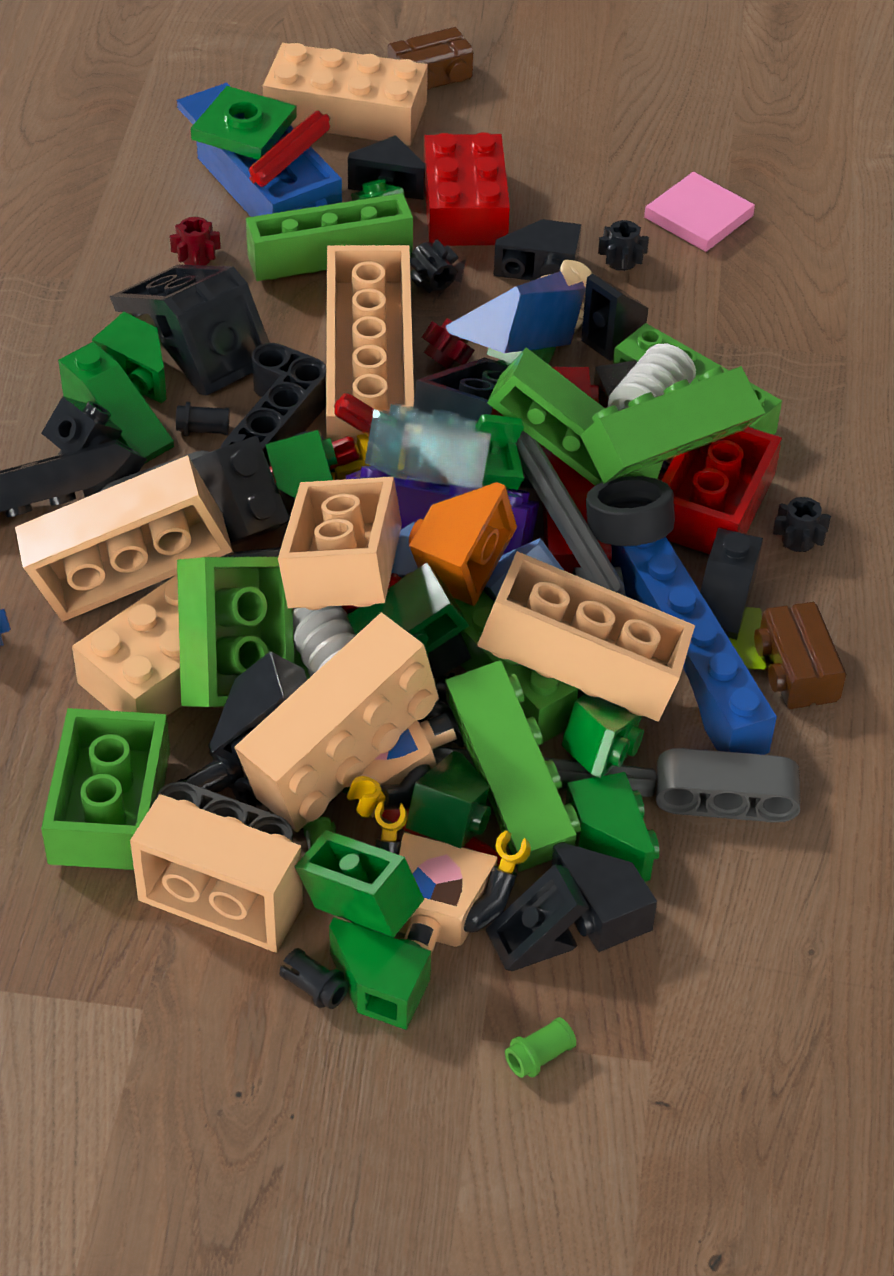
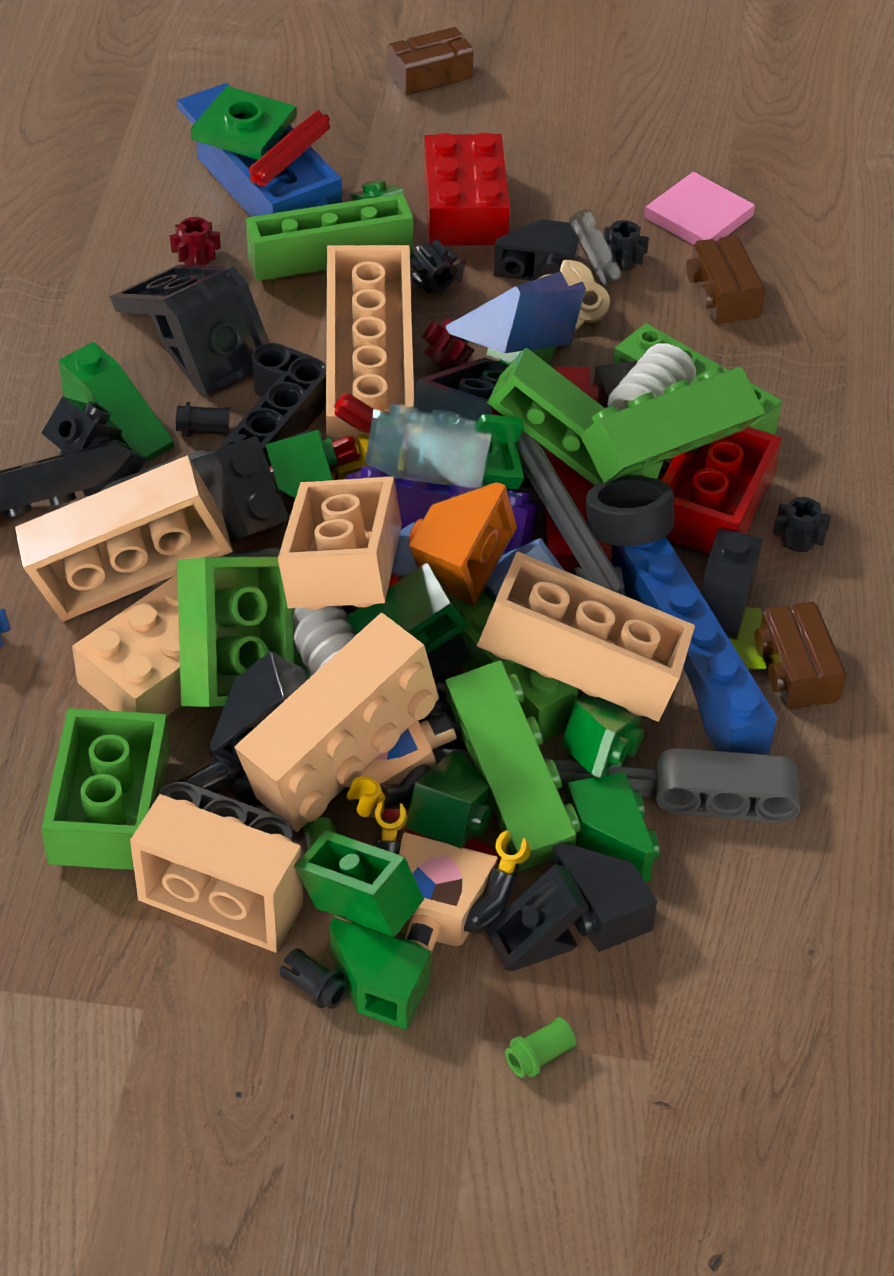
green slope [92,312,167,404] -> none
light nougat brick [263,43,428,146] -> none
black slope [347,135,426,200] -> none
black slope [581,274,648,362] -> none
none -> clear smoke axle [569,209,622,286]
none -> reddish brown brick [686,235,766,324]

